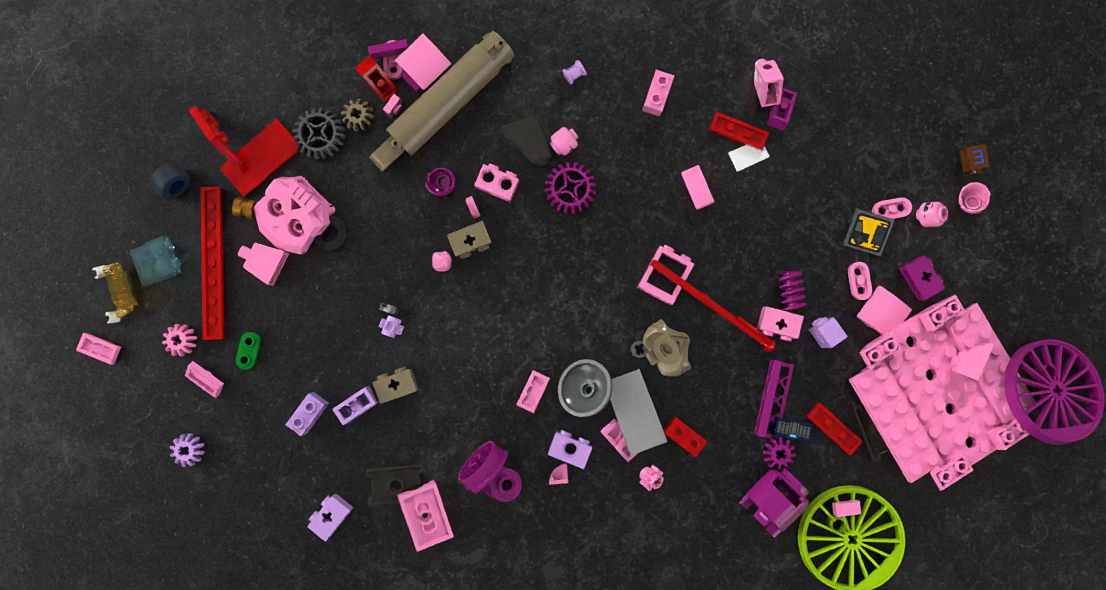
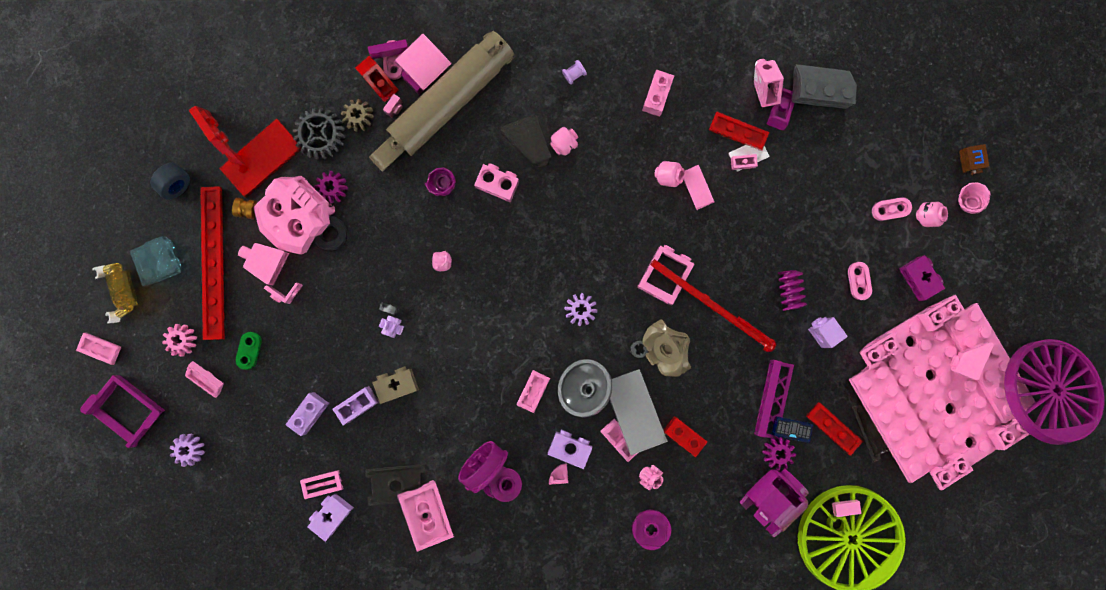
dark tan brick [447,221,492,259] -> none
bright pink tile [465,196,480,219] -> none
magenta gear [545,162,596,214] -> none
bright pink brick [757,307,804,341] -> none
tile [843,208,895,256] -> none
bright pink slope [857,285,912,335] -> none
none -> magenta piece [80,375,165,448]
none -> bright pink bracket [264,283,303,304]
none -> bright pink tile [300,470,344,499]
none -> magenta gear [314,171,348,204]
none -> lavender gear [565,293,597,326]
none -> magenta plate [632,510,671,550]
none -> bright pink head [655,161,685,187]
none -> bright pink piece [731,154,758,170]
none -> dark grey slope [792,64,857,109]

